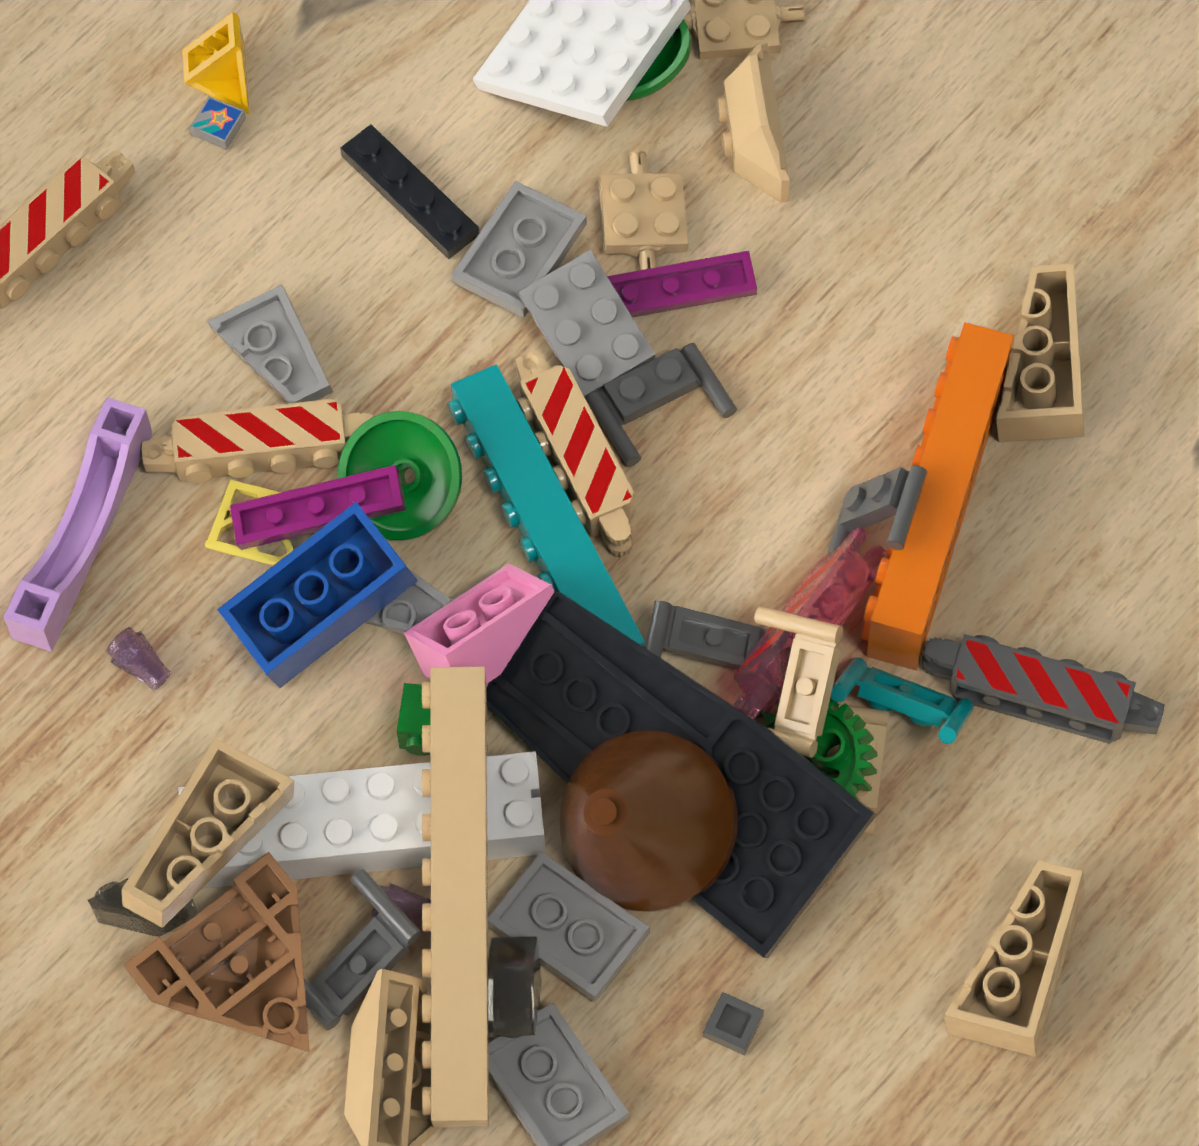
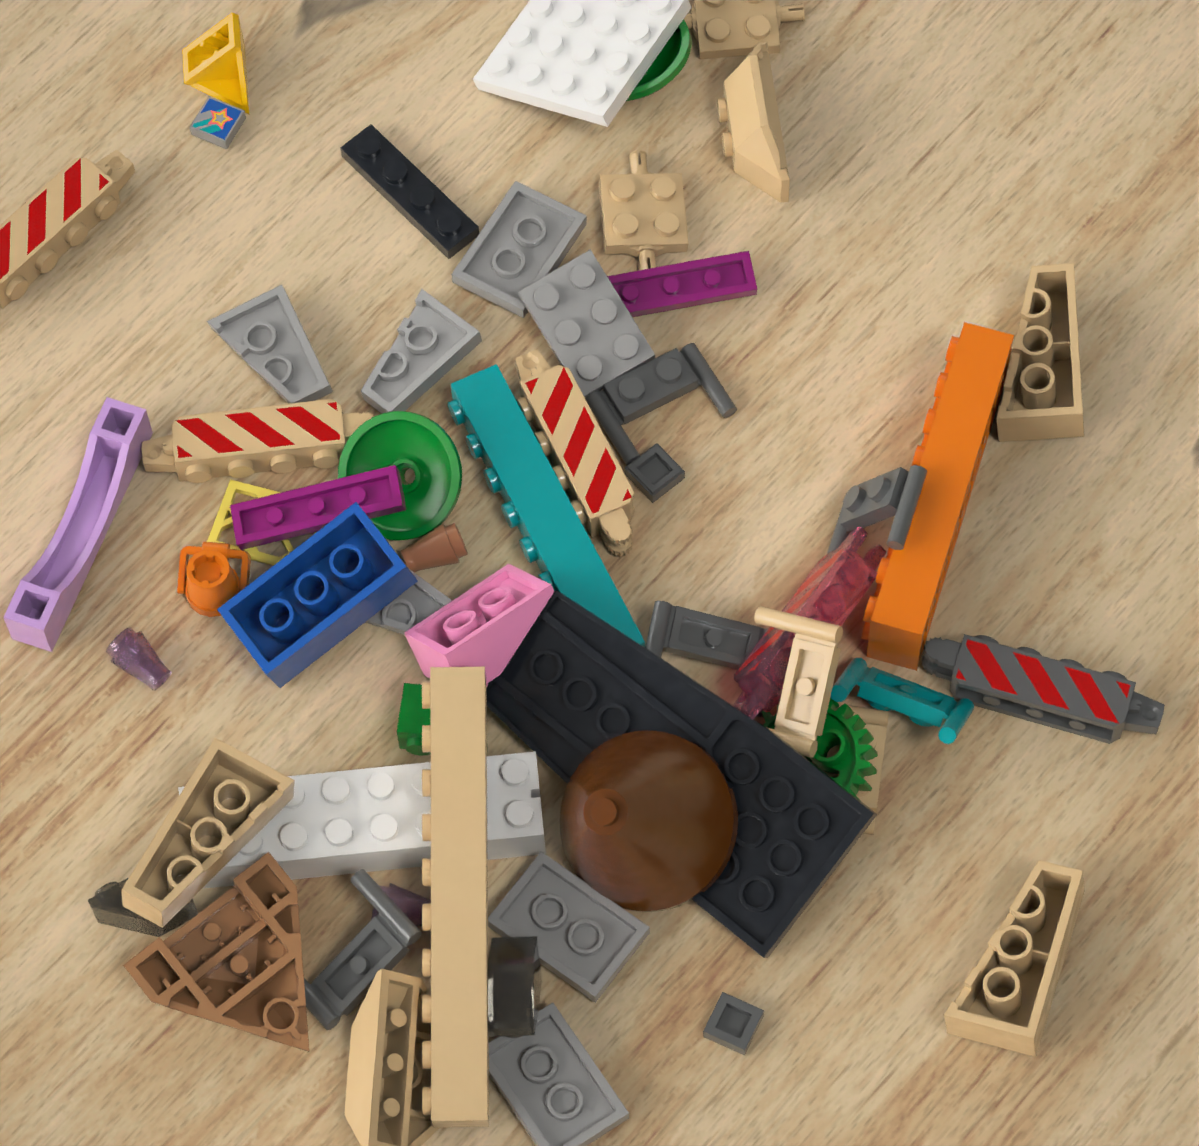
none -> orange piece [177,542,251,617]
none -> light grey wing [361,289,482,414]
none -> nougat cone [401,523,468,573]
none -> dark grey tile [625,443,685,503]

